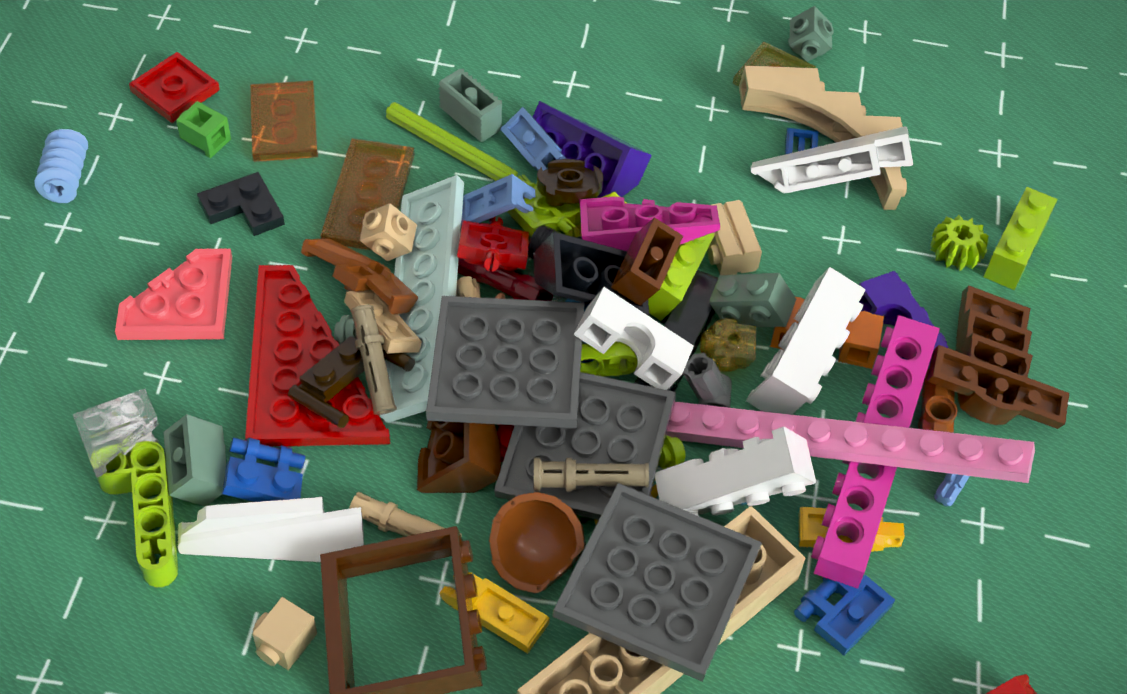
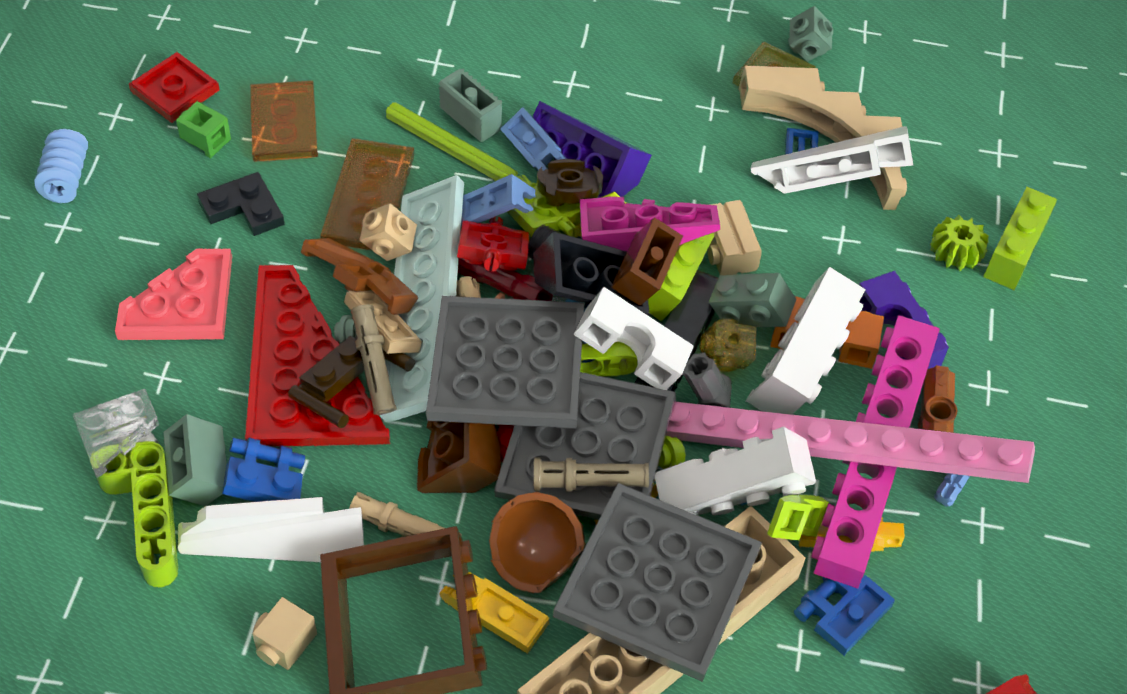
reddish brown slope [927,285,1069,429] -> none
none -> lime slope [767,495,829,540]

